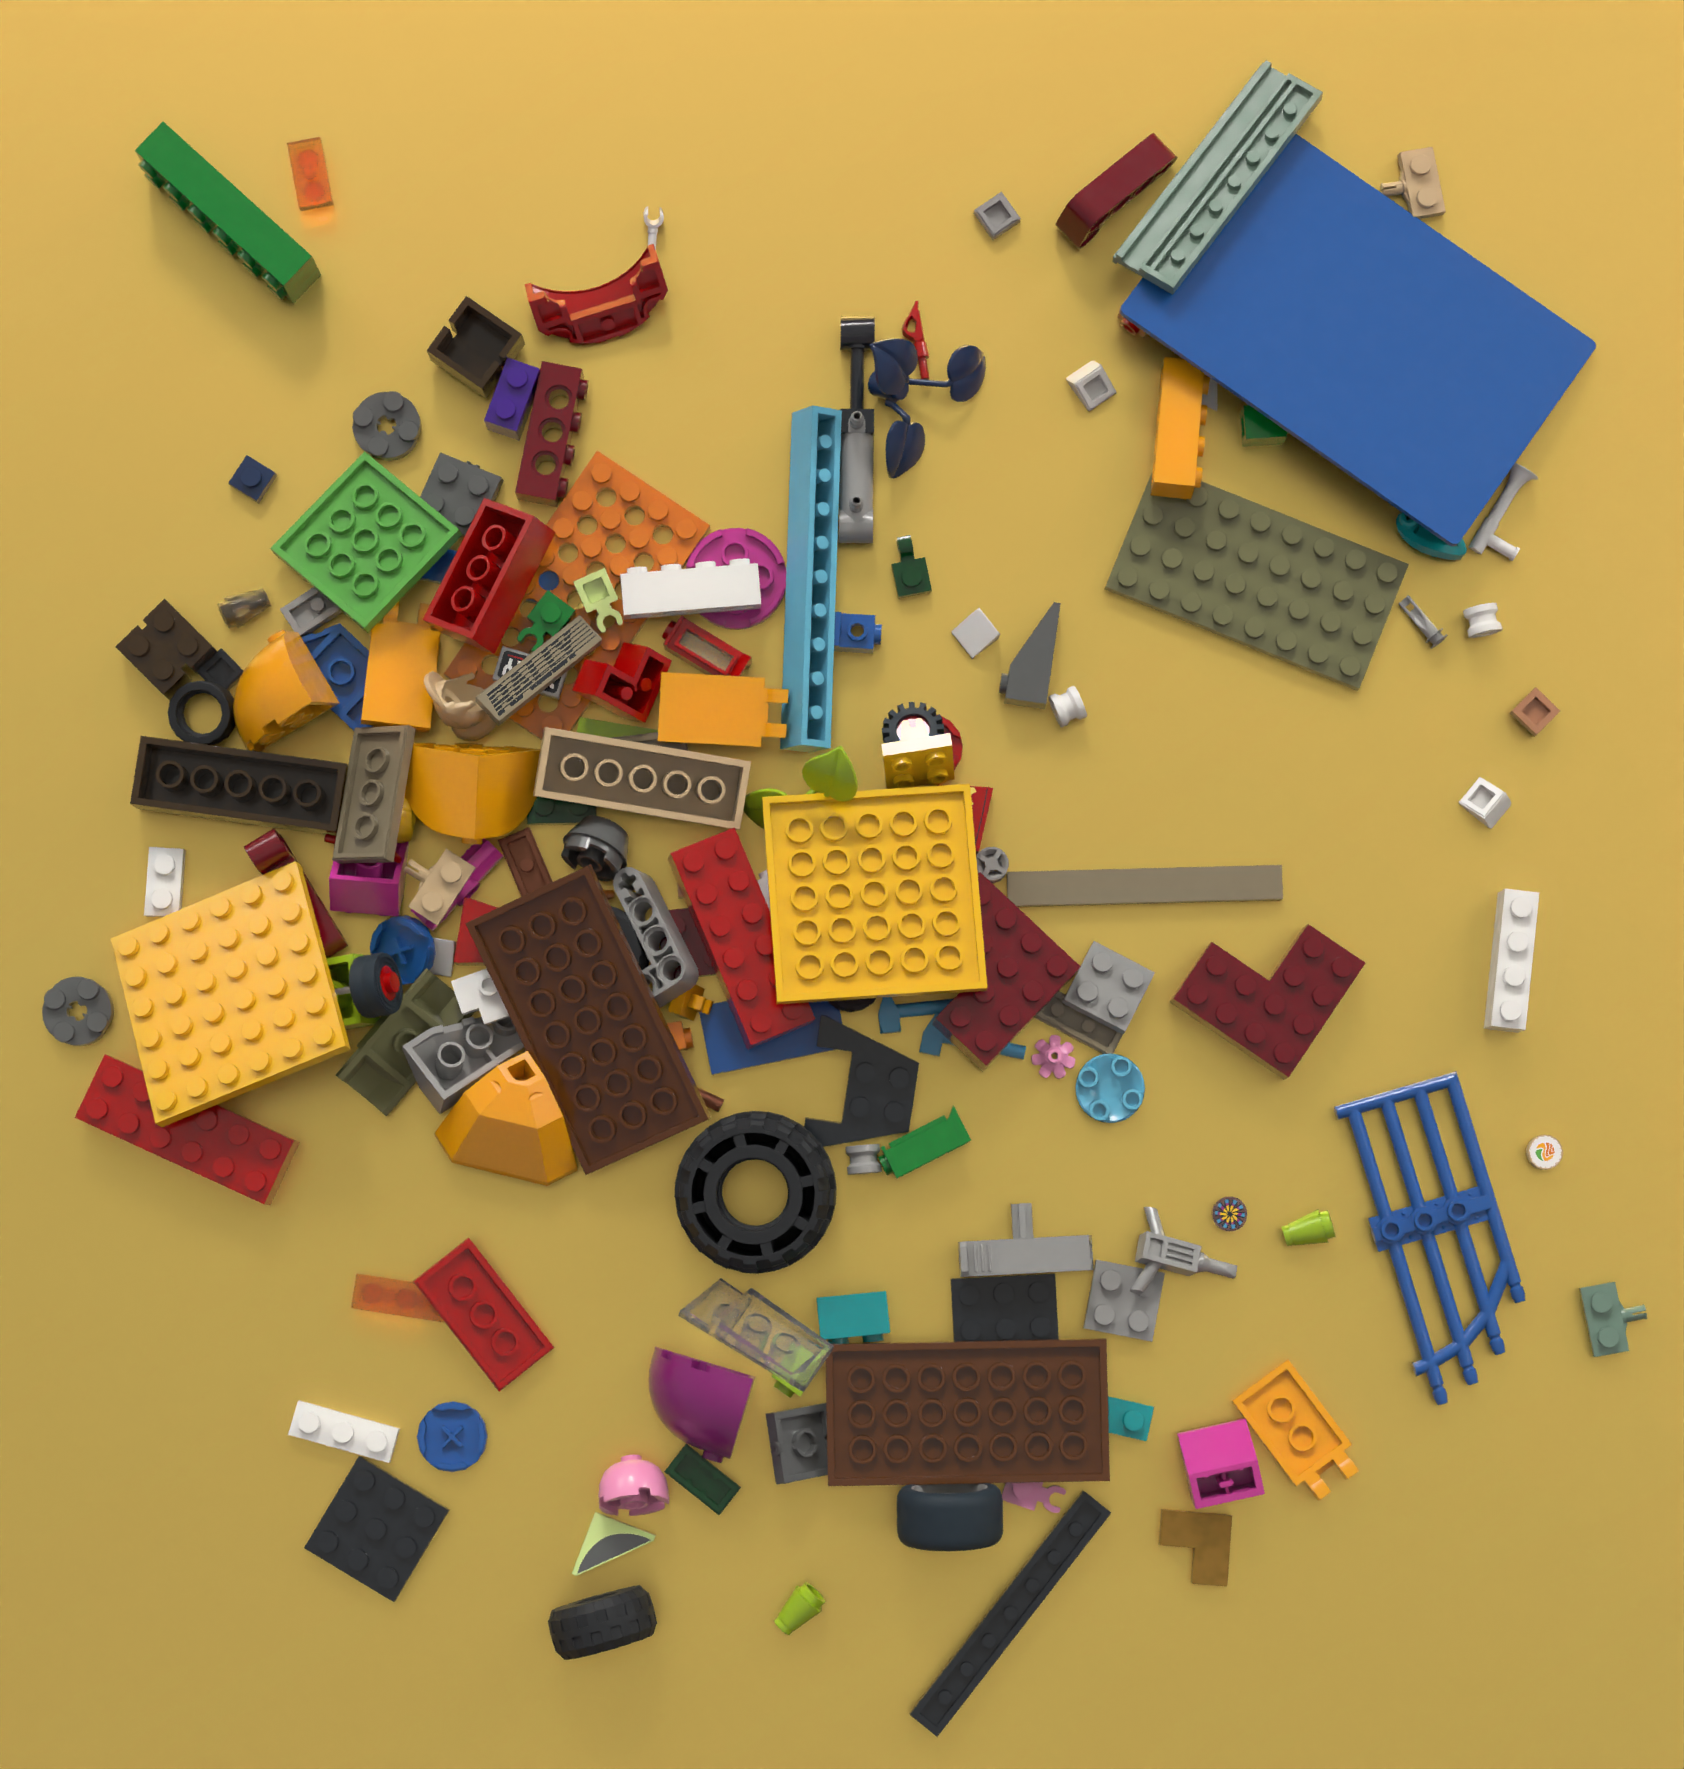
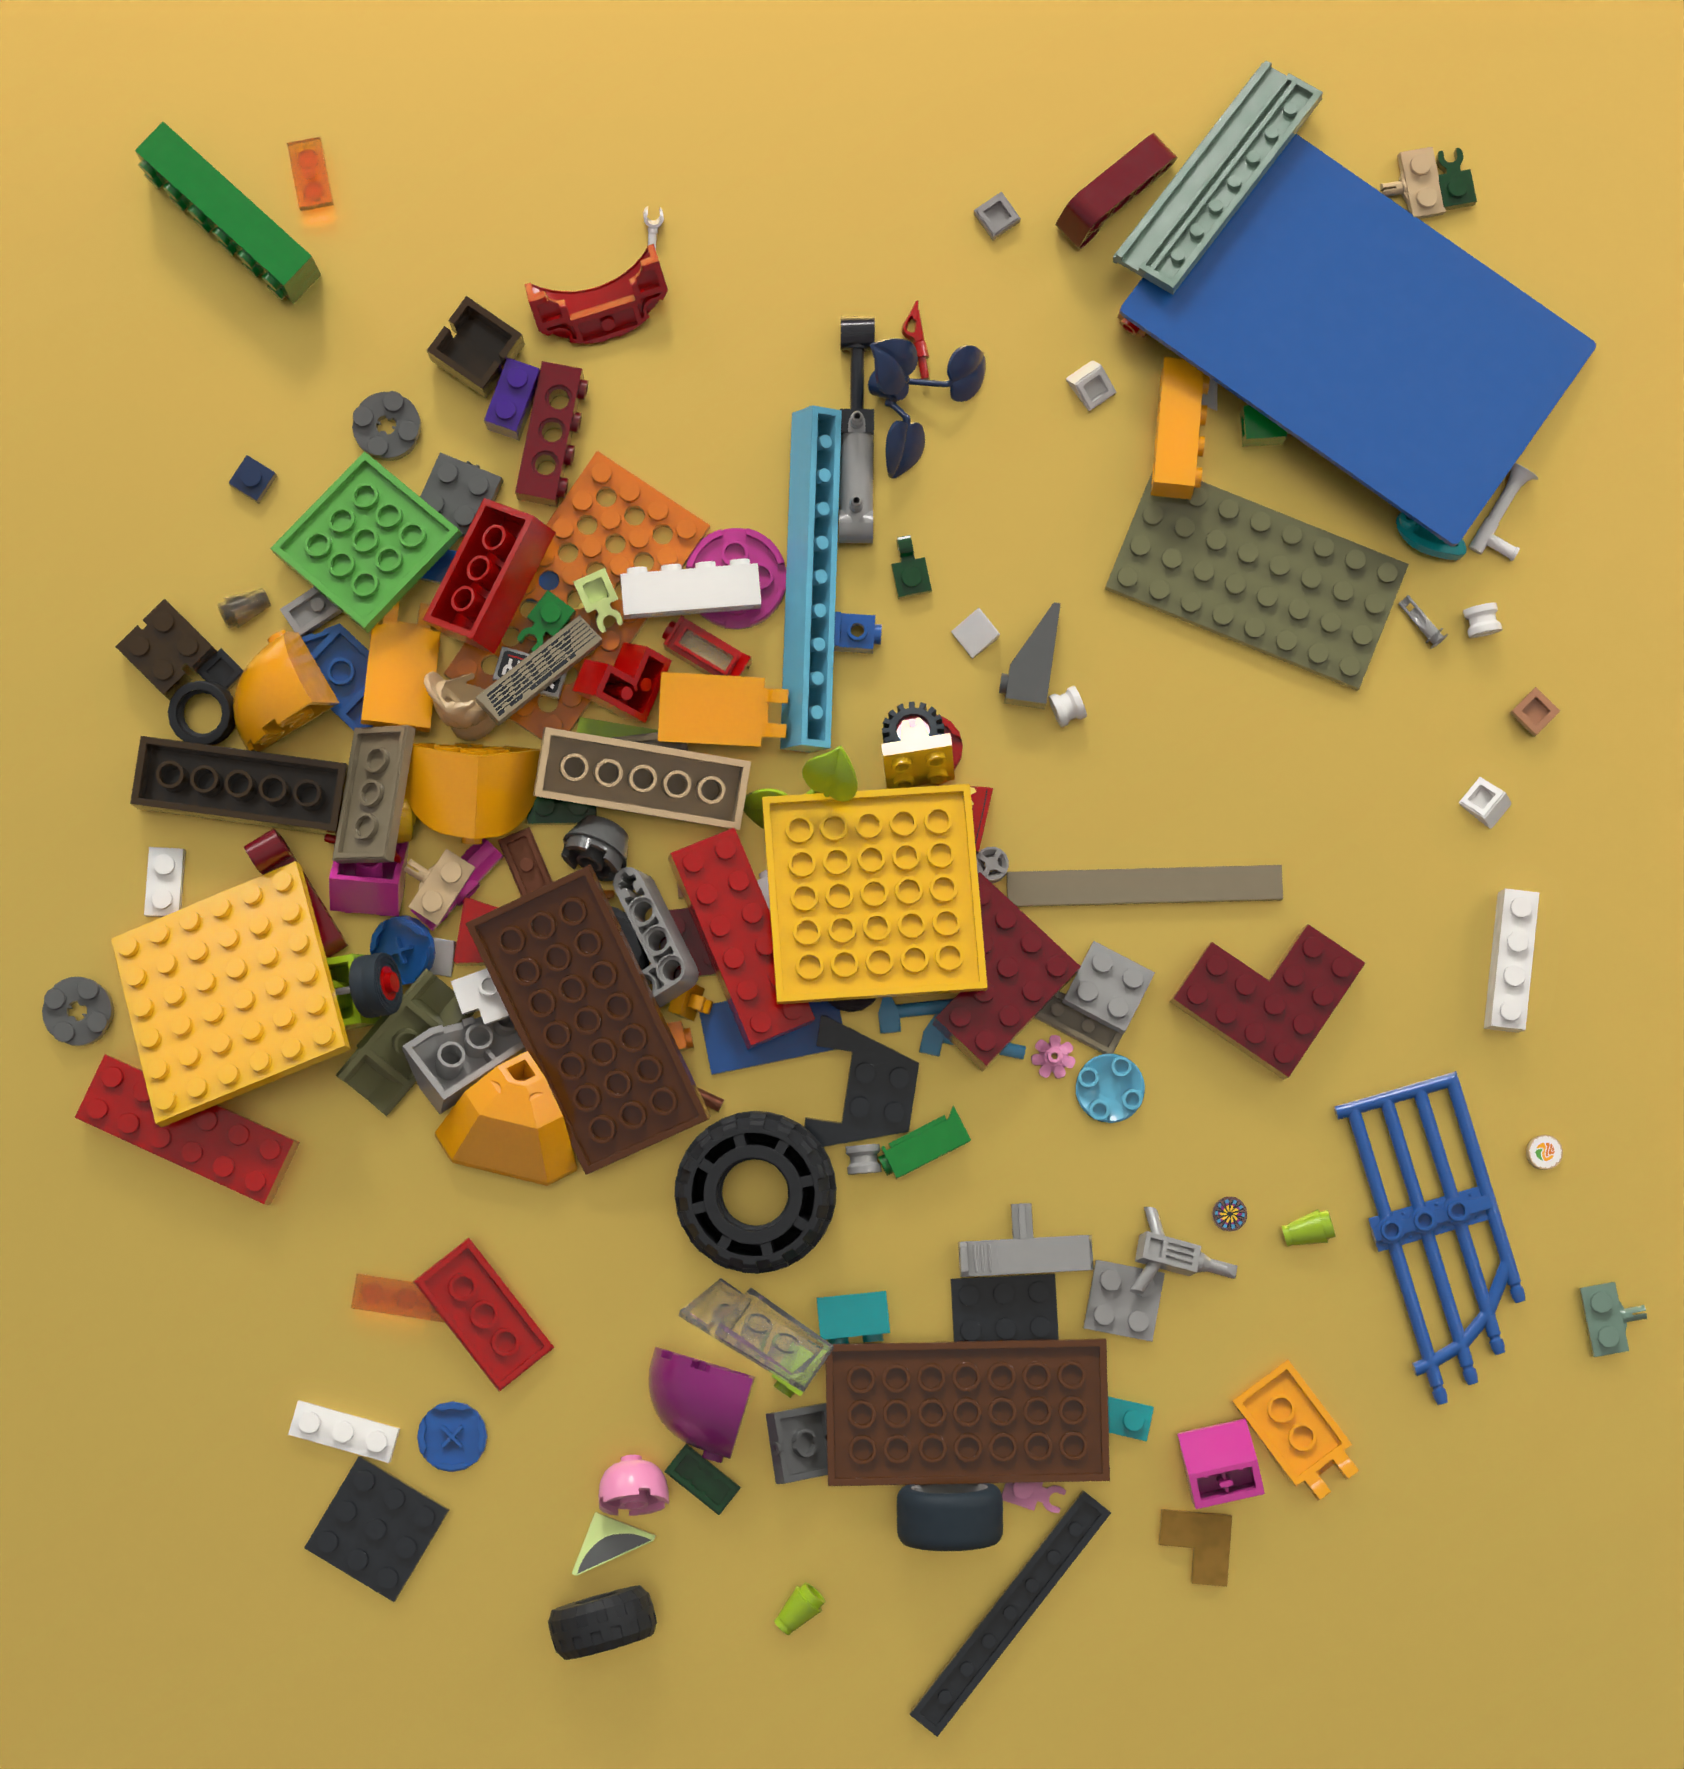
none -> dark green plate [1436,148,1477,210]

